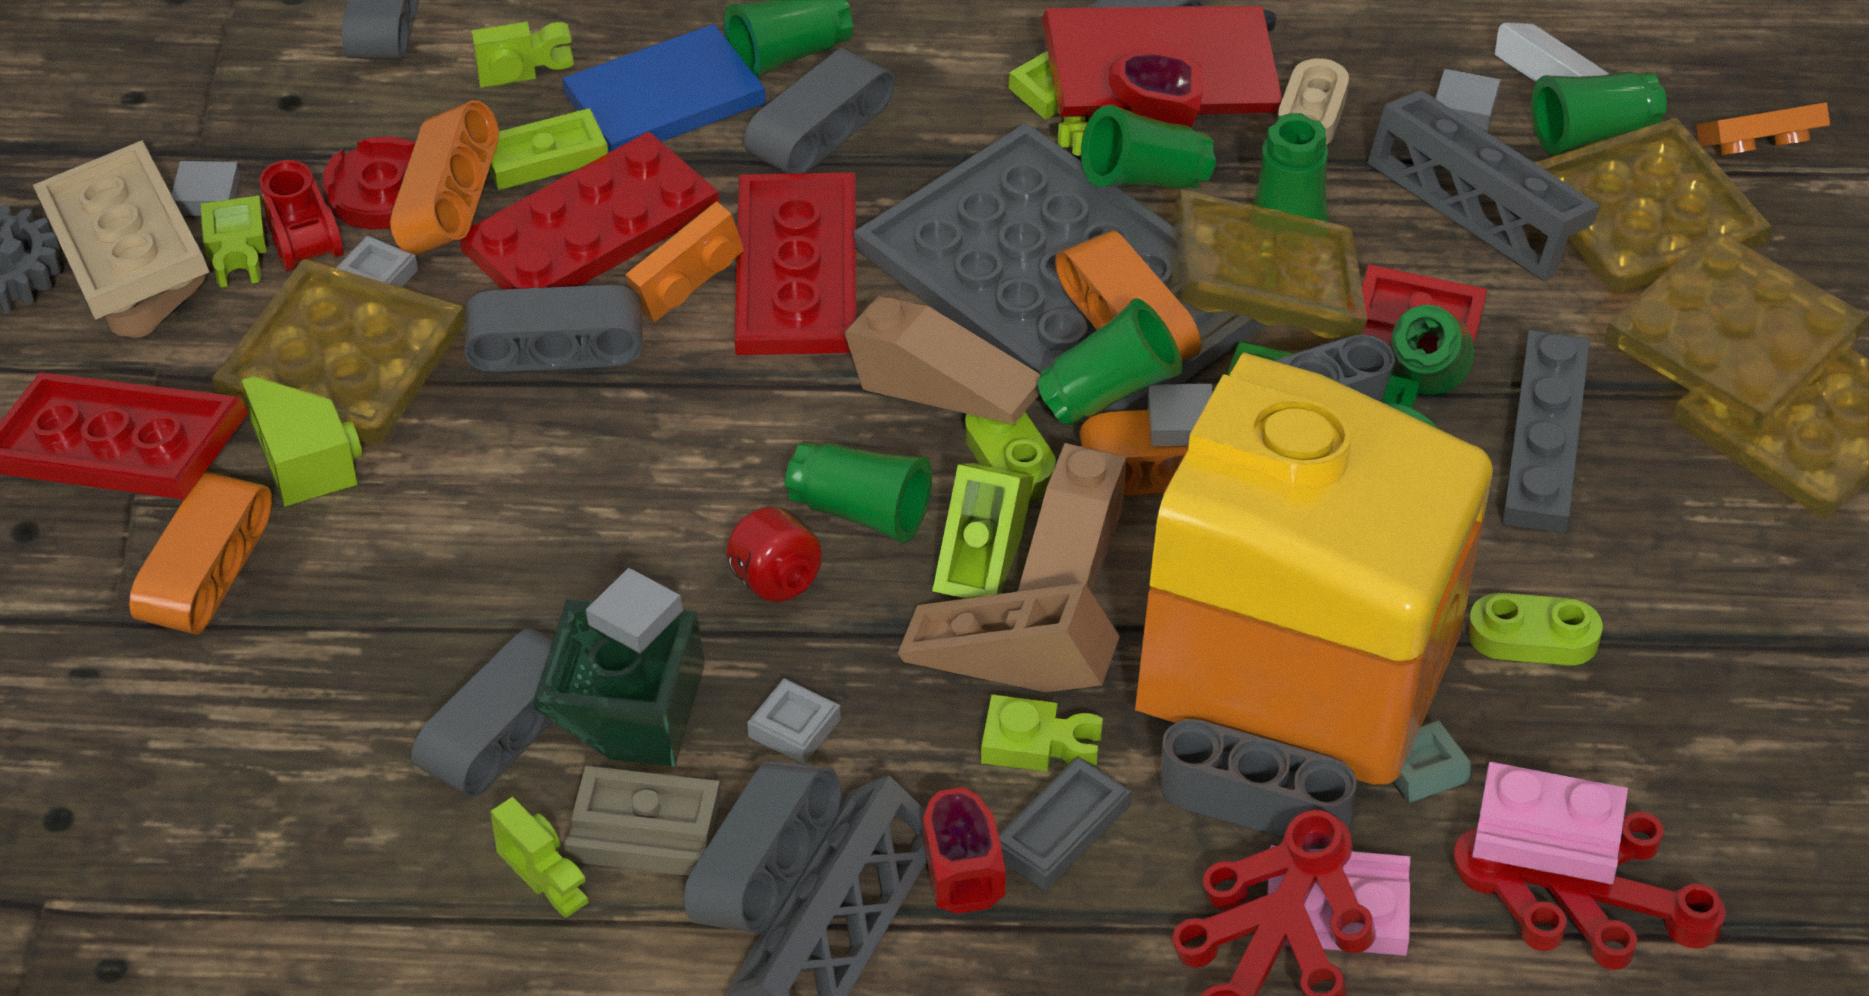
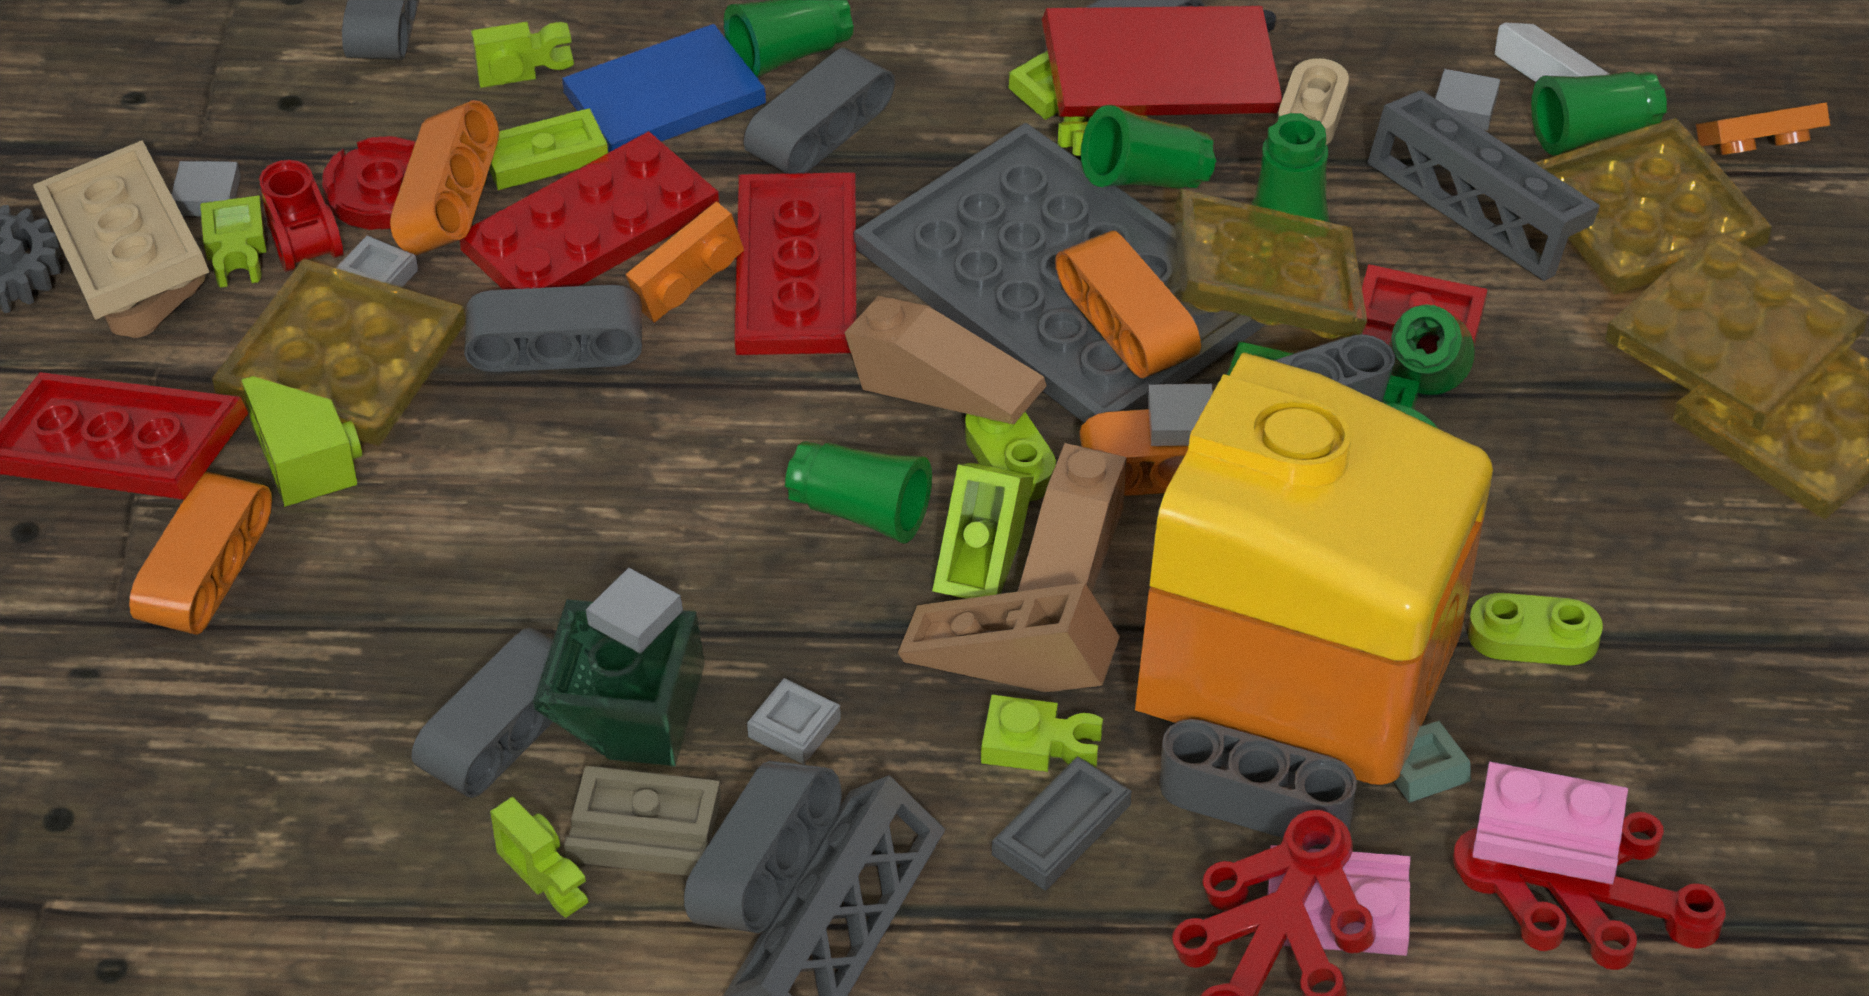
red head [726,506,822,603] -> none
red rock [922,787,1006,914] -> none
green plant [1037,298,1183,425] -> none
red rock [1109,49,1204,127] -> none
dark grey plate [1502,330,1590,534] -> none

